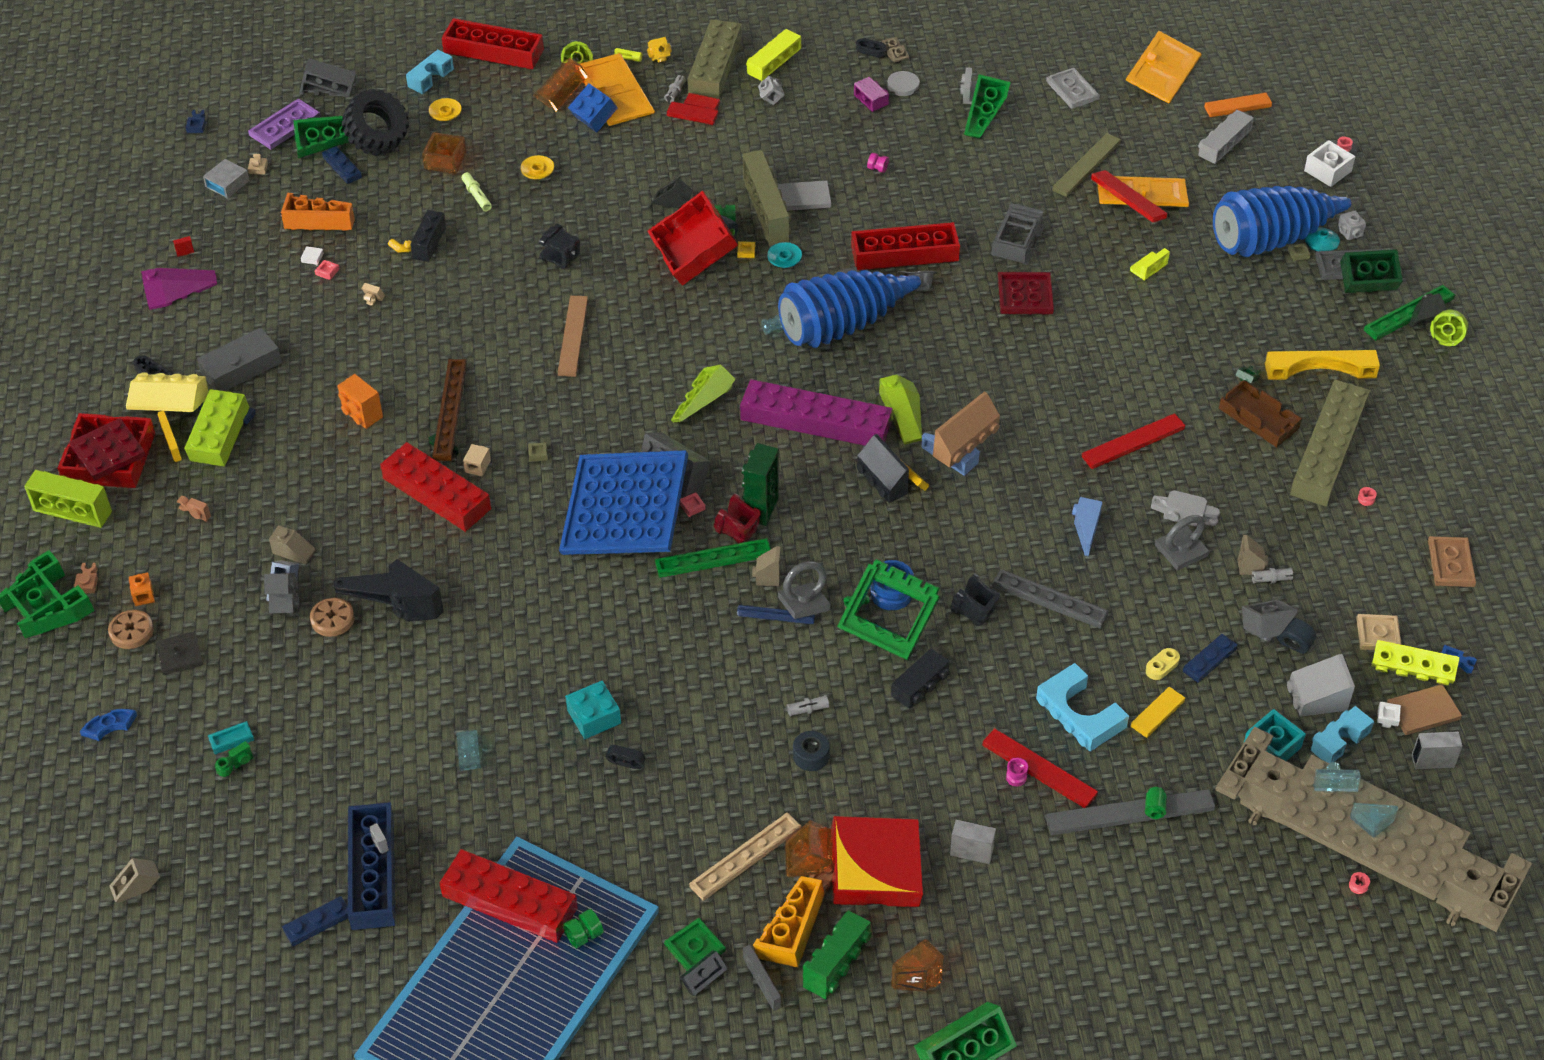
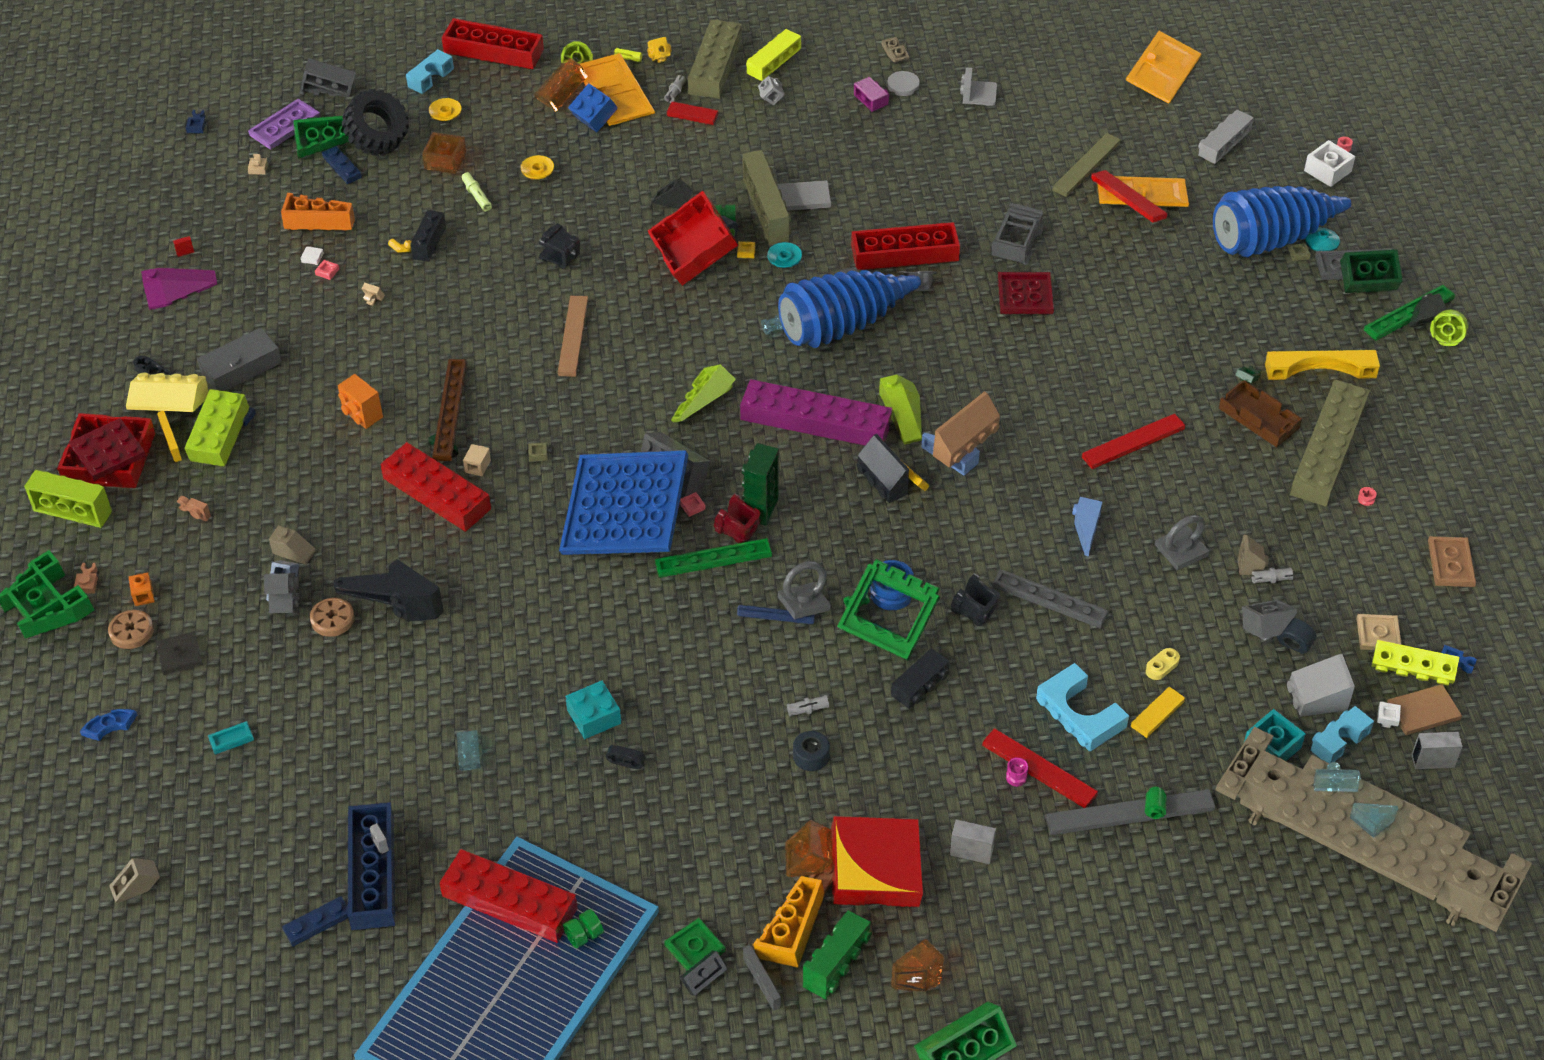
flat silver piece [203,159,250,198] -> none
green plate [215,741,253,777] -> none
red tile [684,93,720,110] -> none
tan tile [689,812,801,901] -> none
dark tan slope [752,546,780,586] -> none
black plate [856,38,887,58] -> none
dark pink wheel [867,153,889,173] -> none
green wedge [964,74,1011,139] -> none
light grey tile [1046,68,1100,109] -> none
neon yellow panel [1130,248,1170,280] -> none
light grey hinge [1151,490,1220,526] -> none
dark blue plate [1183,634,1237,683] -> none
orange tile [1204,93,1272,117] -> none
light grey brick [1337,210,1366,240] -> none
coral bush [1349,872,1370,894] -> none

